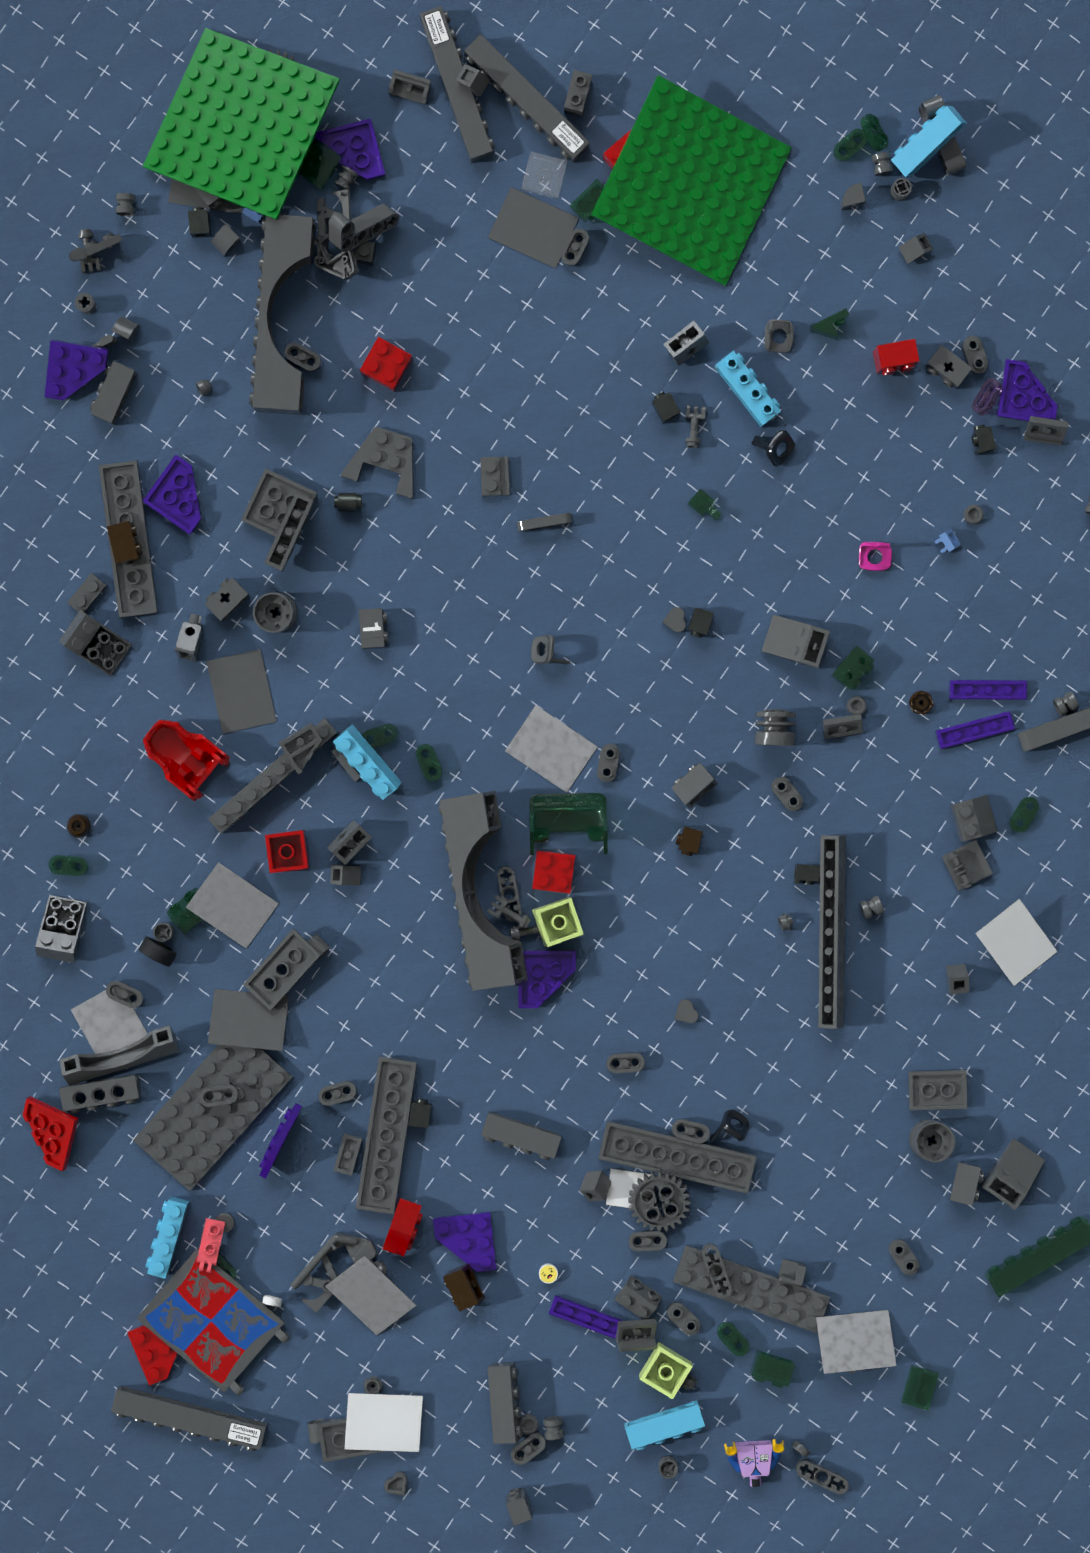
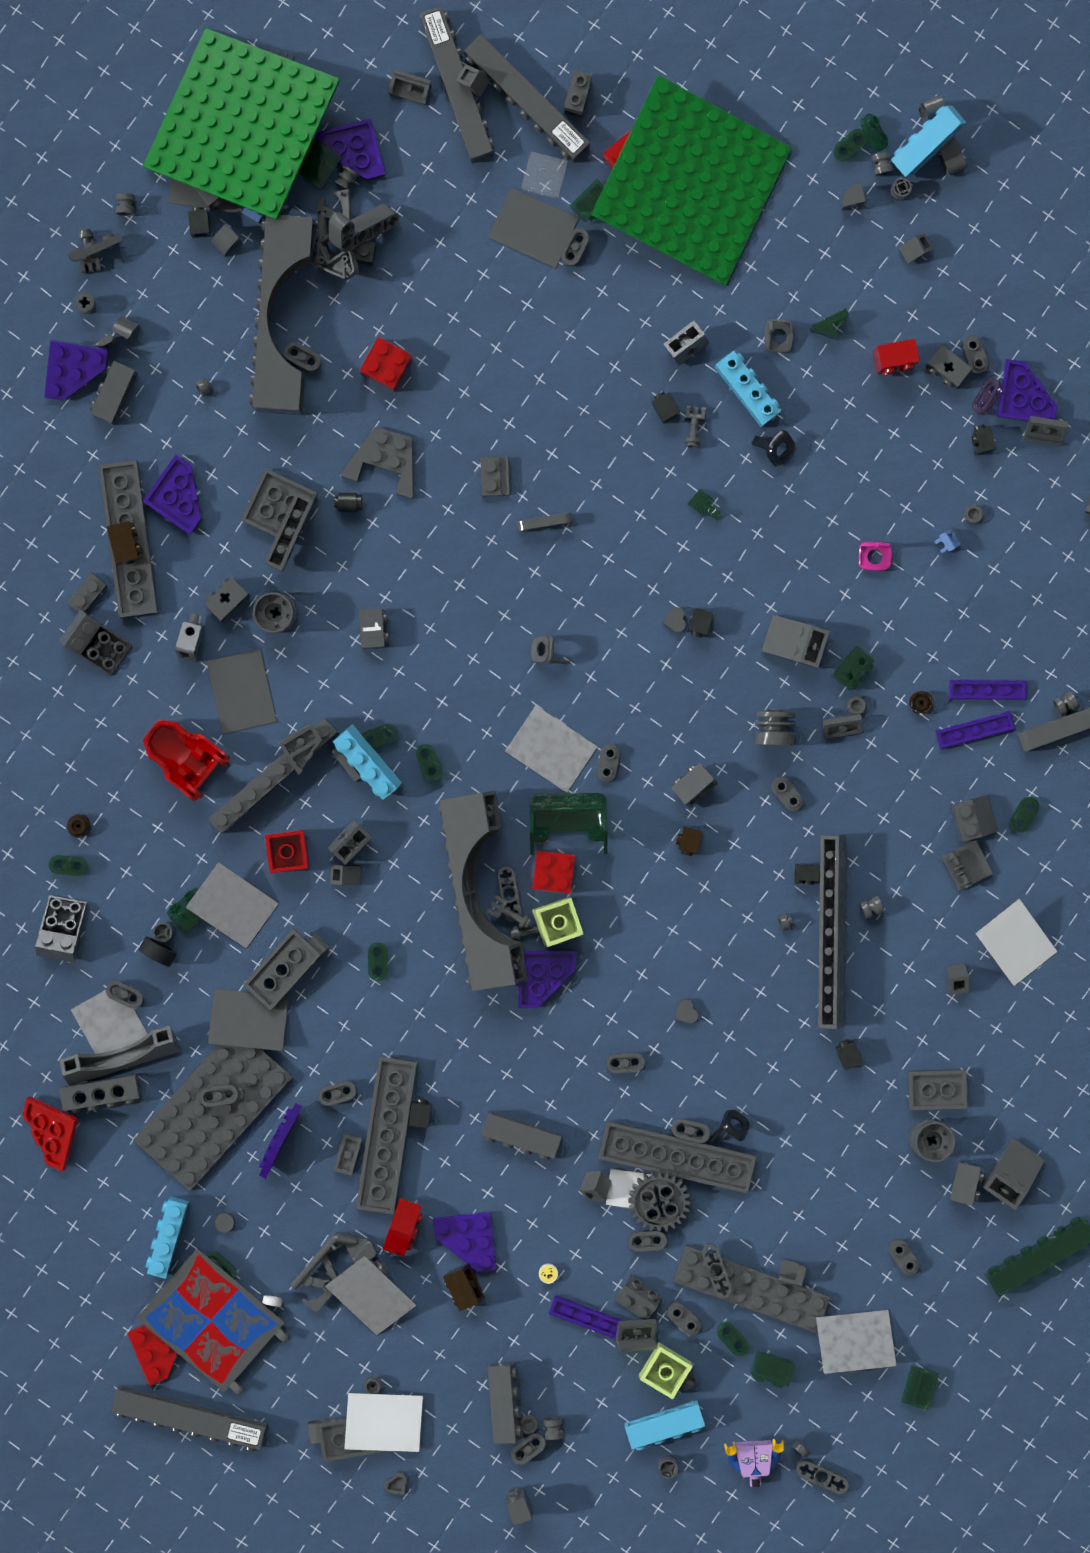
coral hinge [196,1218,225,1273] -> none
none -> clear green plate [368,942,388,981]
none -> pearl dark grey brick [835,1039,863,1070]

